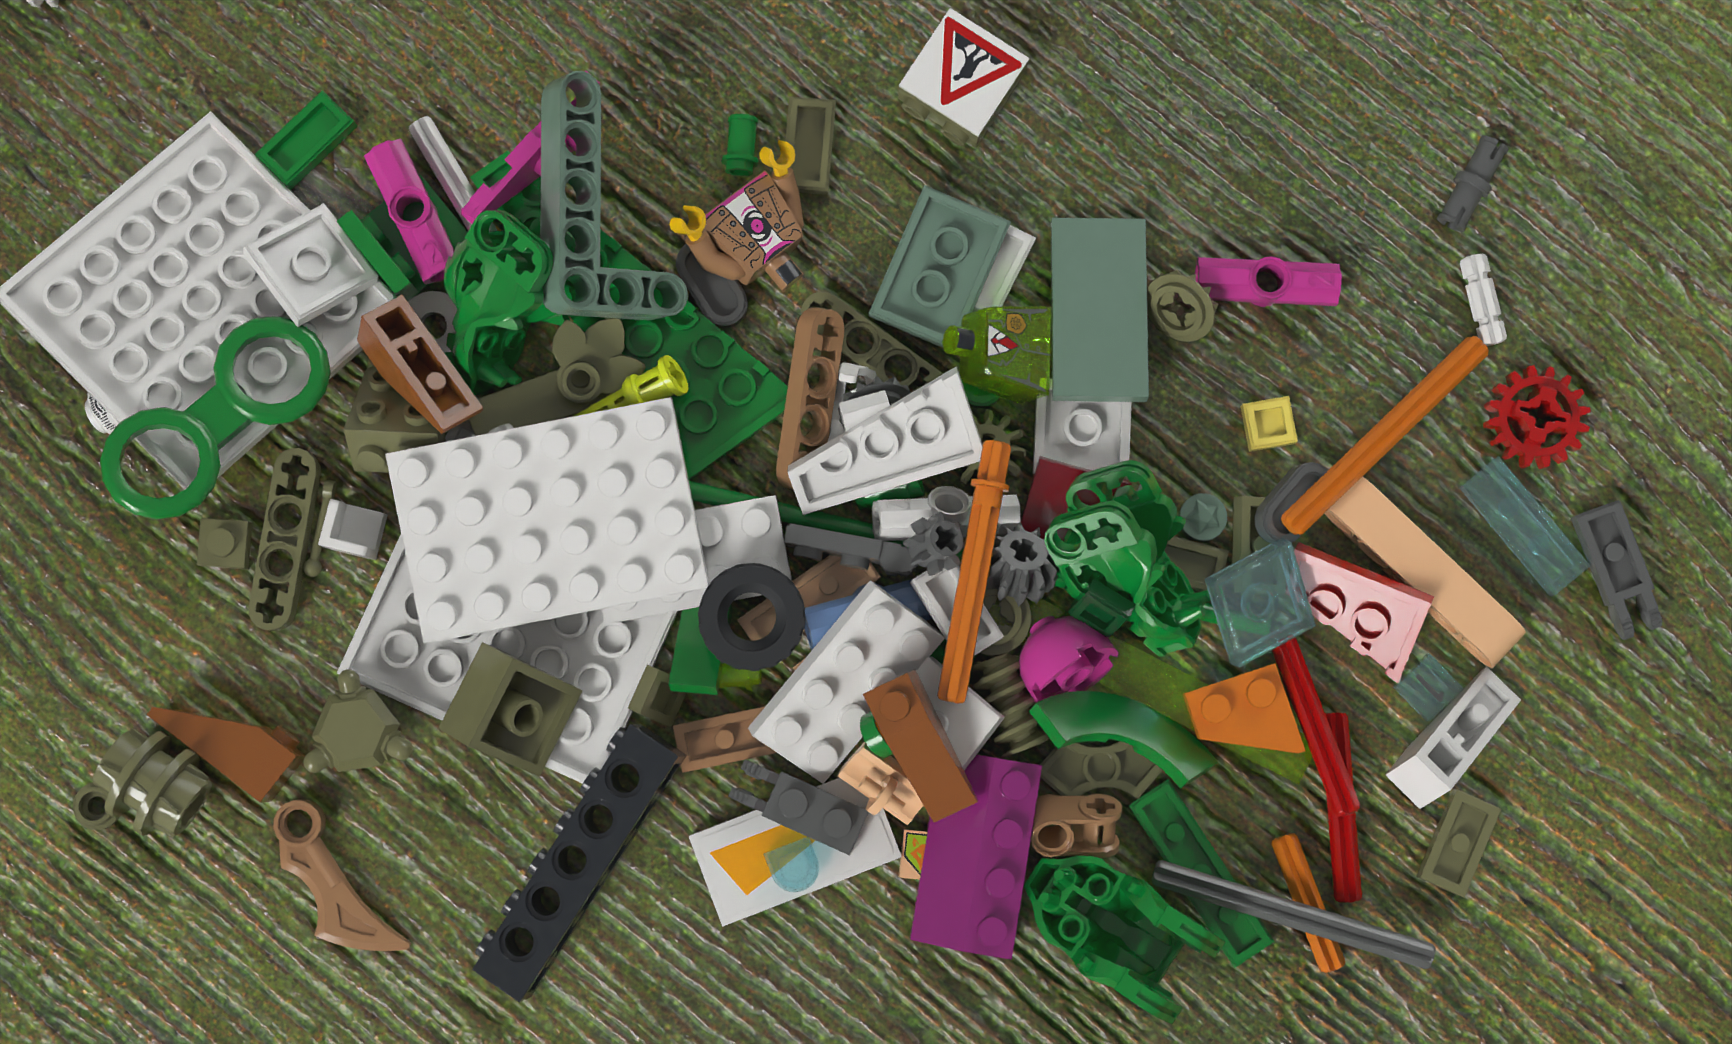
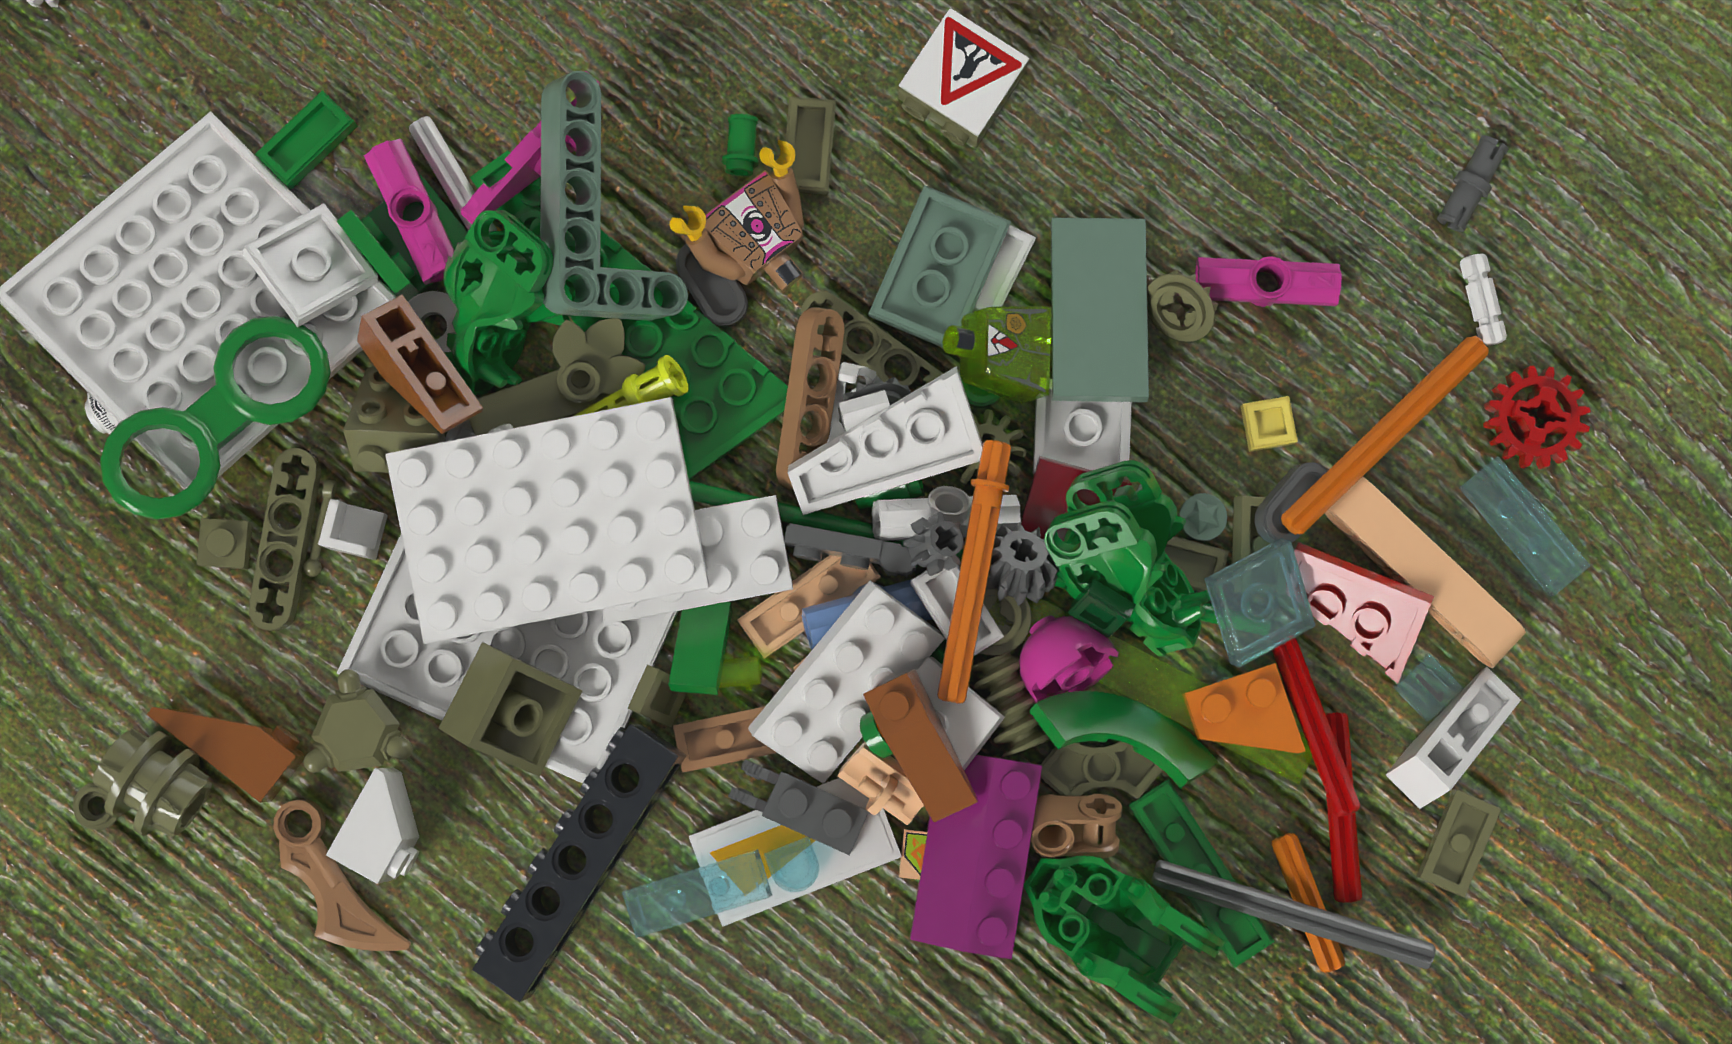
black tyre [698,563,806,671] -> none
dark grey hinge [1570,500,1663,640] -> none
none -> white slope [326,768,419,884]
none -> clear light blue tile [622,849,772,938]

